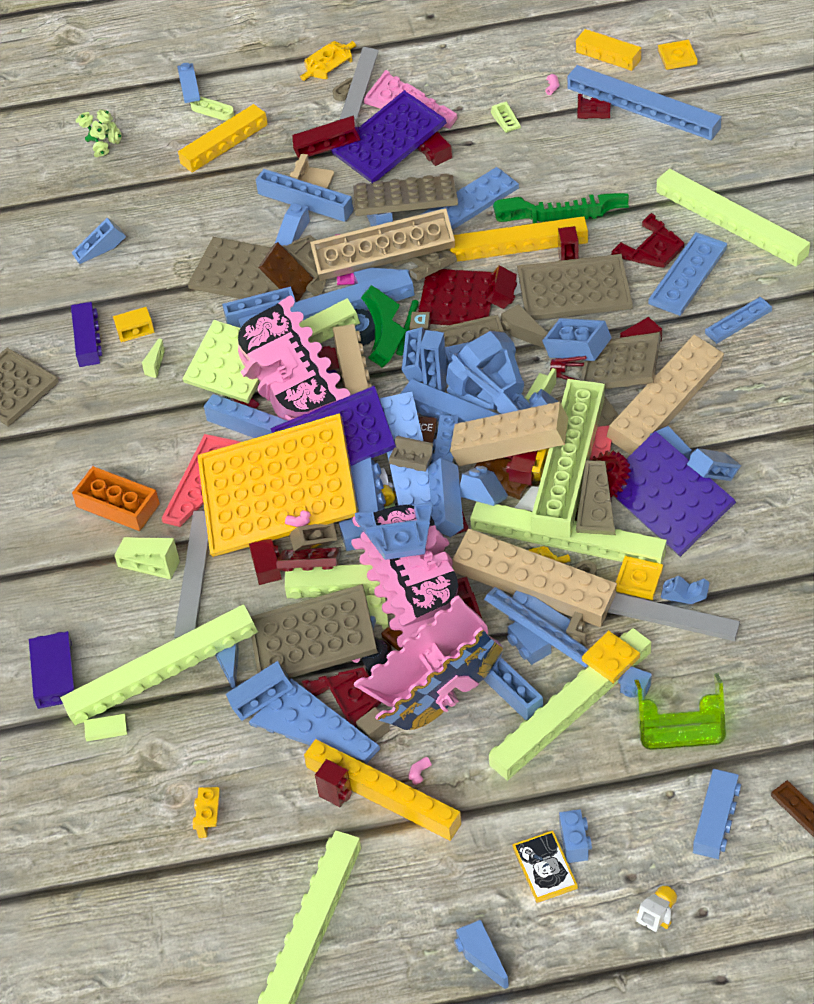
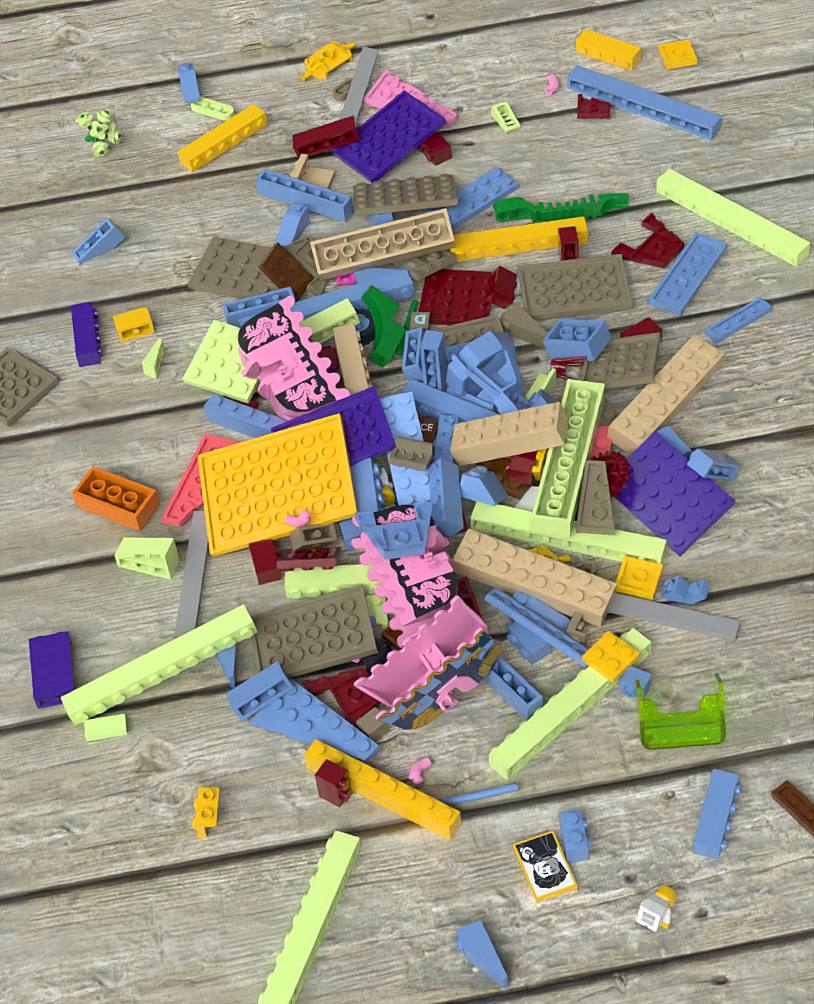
none -> medium blue bar [438,783,518,806]

